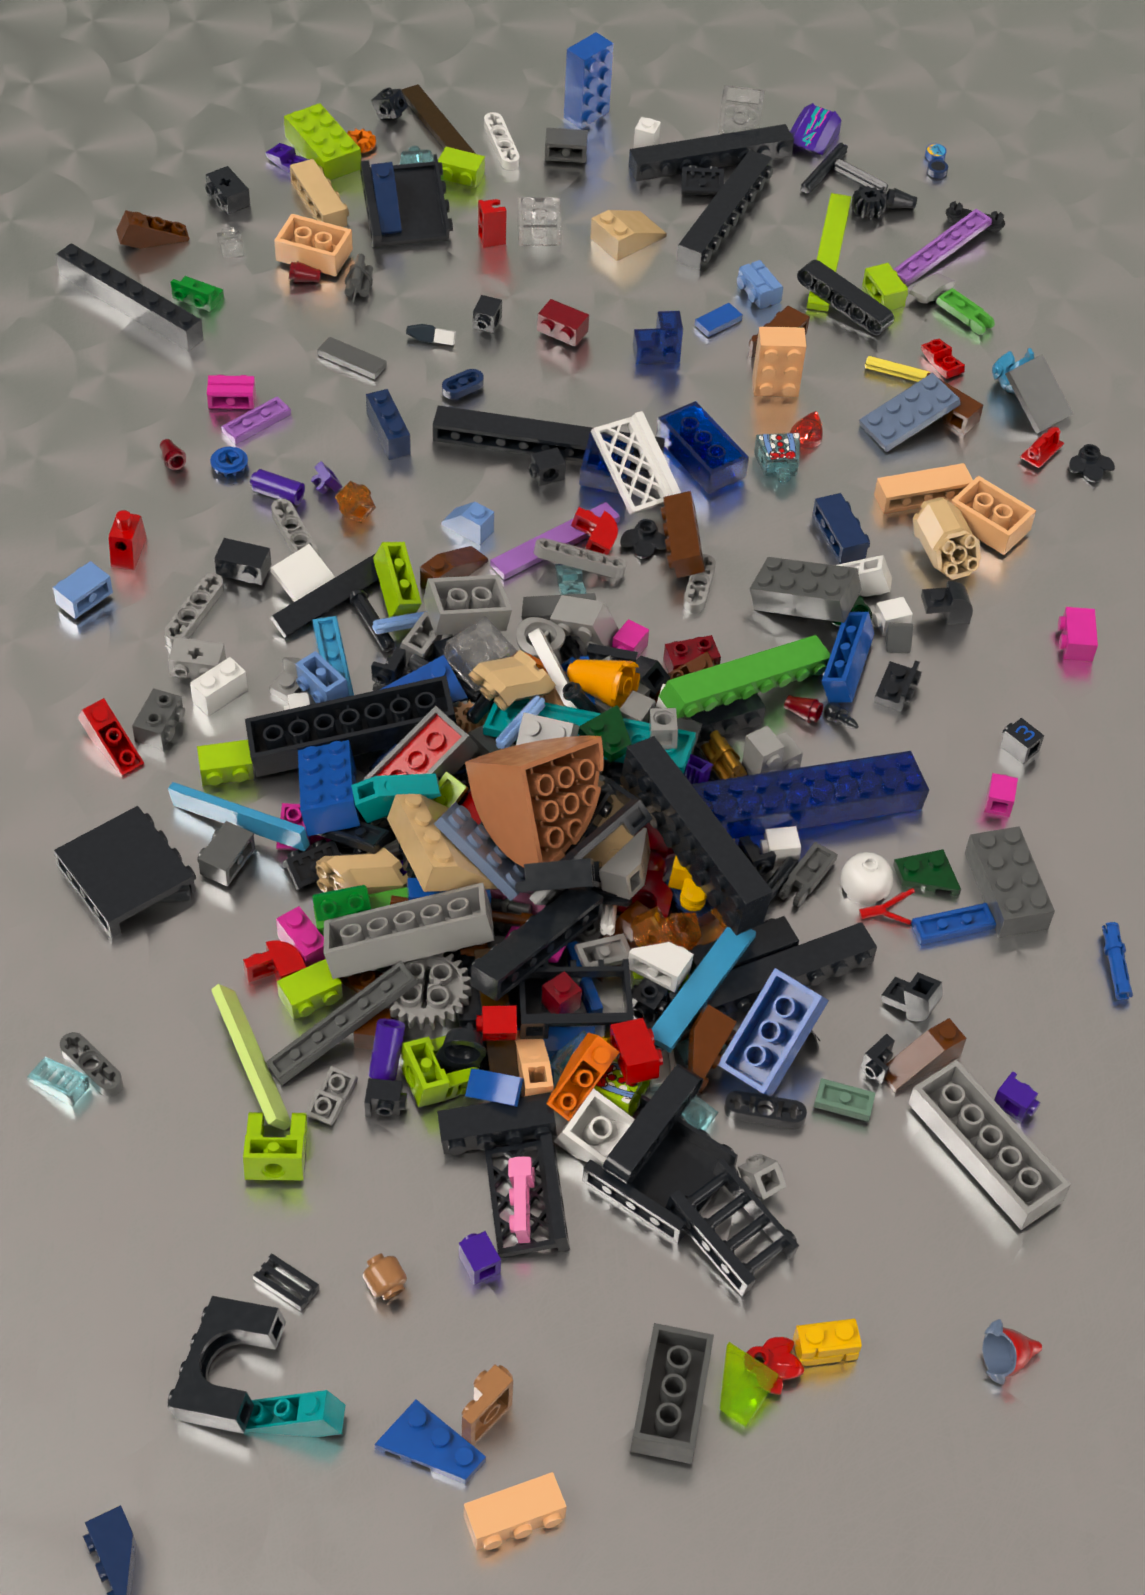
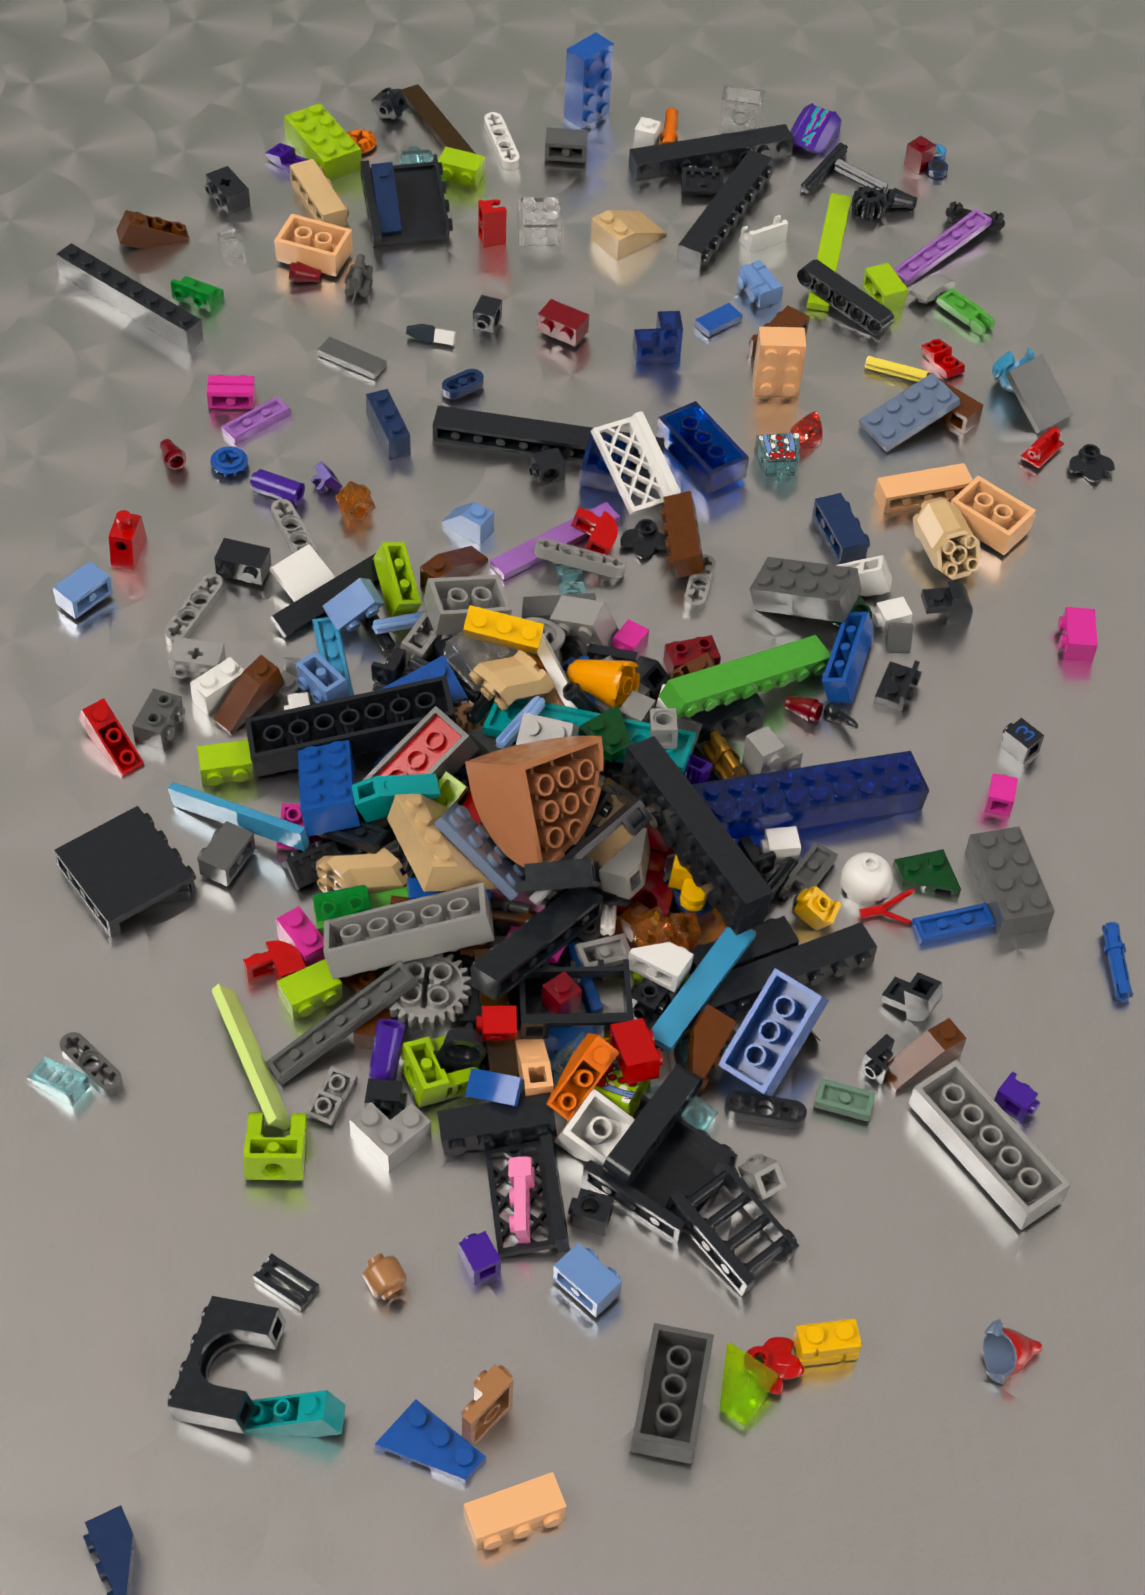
none -> reddish brown slope [213,655,285,735]
none -> medium blue brick [323,578,385,632]
none -> light grey brick [349,1102,431,1173]
none -> yellow brick [462,605,544,655]
none -> medium blue brick [553,1242,622,1317]
none -> black brick [568,1188,615,1236]
none -> orange pin [660,107,679,144]
none -> white hinge [739,215,788,253]
none -> yellow brick [793,886,842,931]
none -> dark red brick [904,136,936,174]

